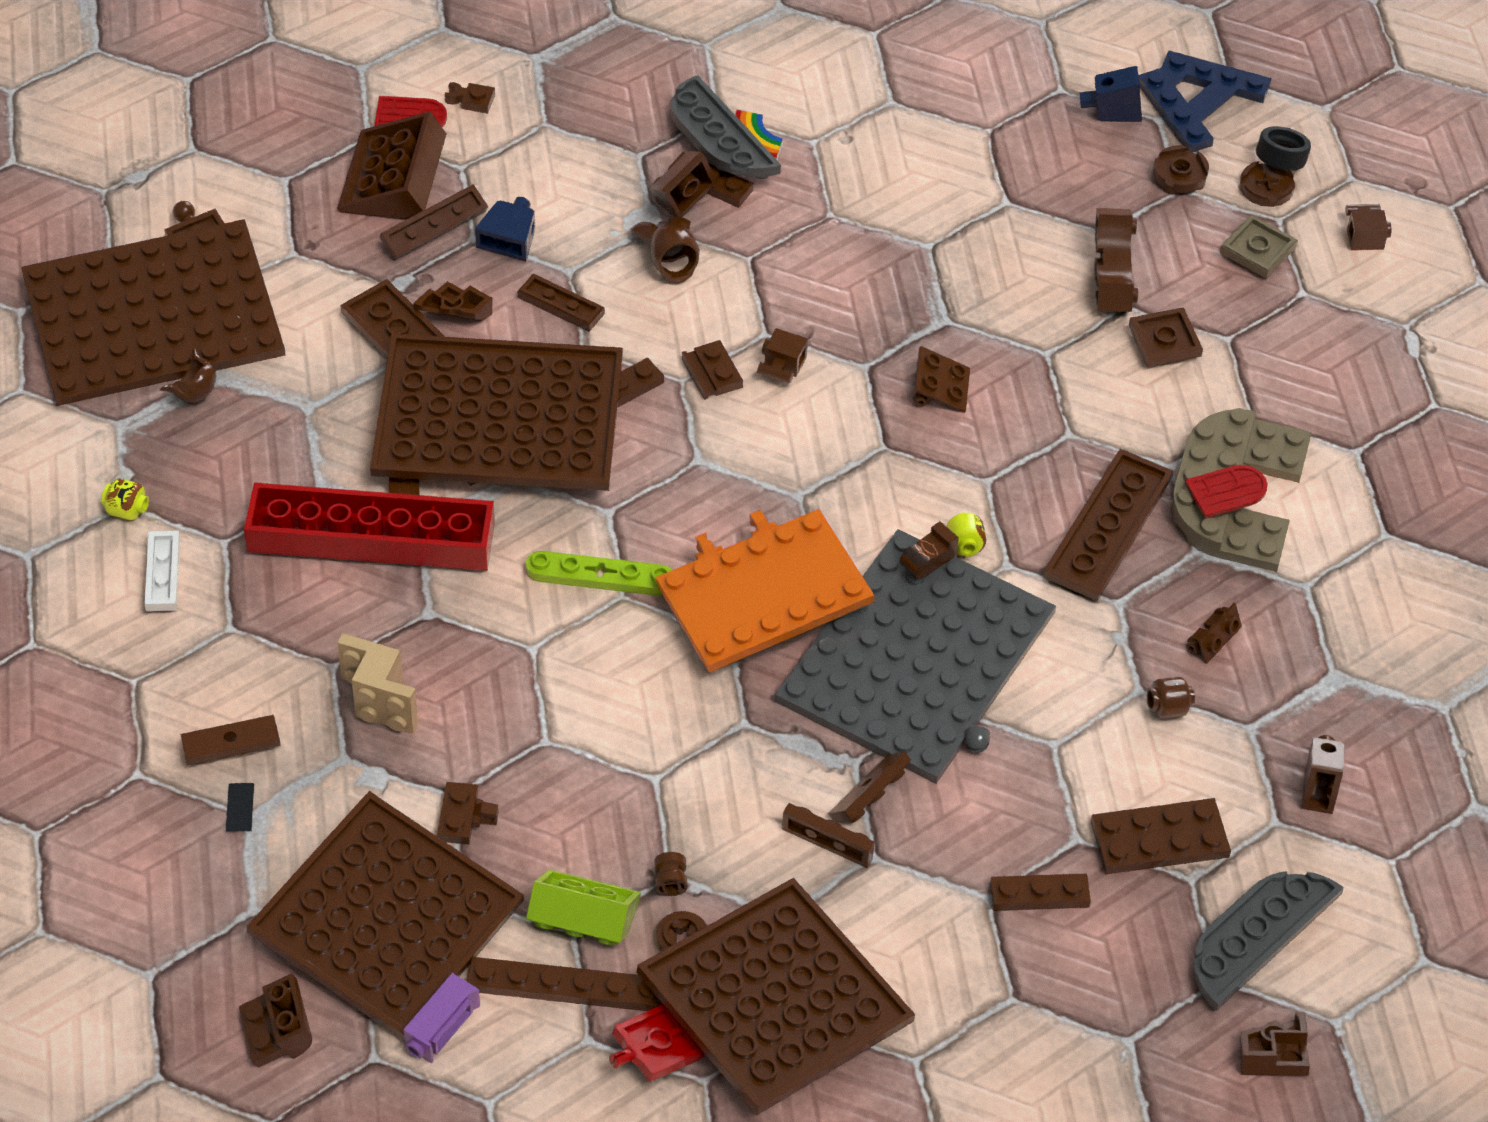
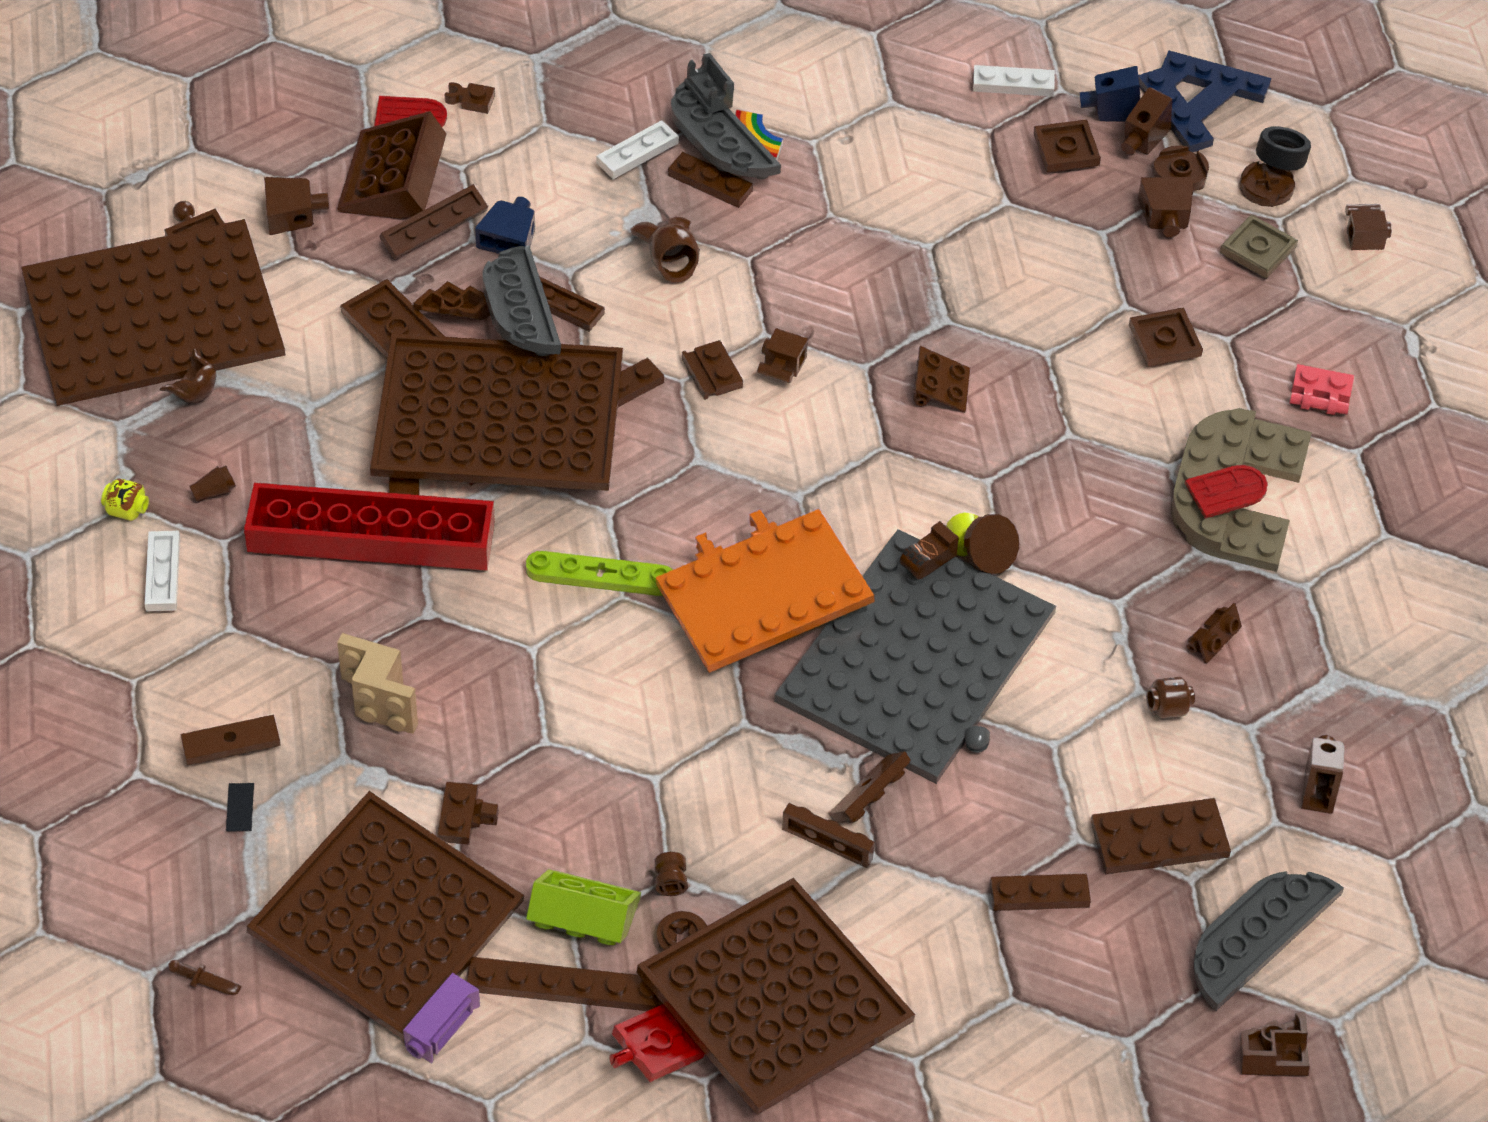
reddish brown brick [239,973,312,1067] -> none
reddish brown slope [649,150,717,217] -> none
reddish brown plate [1043,448,1174,601] -> none
reddish brown brick [1094,208,1138,312] -> none
none -> reddish brown piece [168,960,242,995]
none -> reddish brown cone [189,465,236,502]
none -> reddish brown torso [264,177,329,235]
none -> dark grey plate [482,246,561,356]
none -> white plate [596,120,679,179]
none -> dark grey hinge [684,53,734,113]
none -> reddish brown tile [964,514,1019,574]
none -> white plate [973,65,1055,97]
none -> reddish brown plate [1033,119,1101,172]
none -> reddish brown torso [1120,87,1173,155]
none -> reddish brown torso [1138,177,1194,237]
none -> coral plate [1290,364,1354,415]

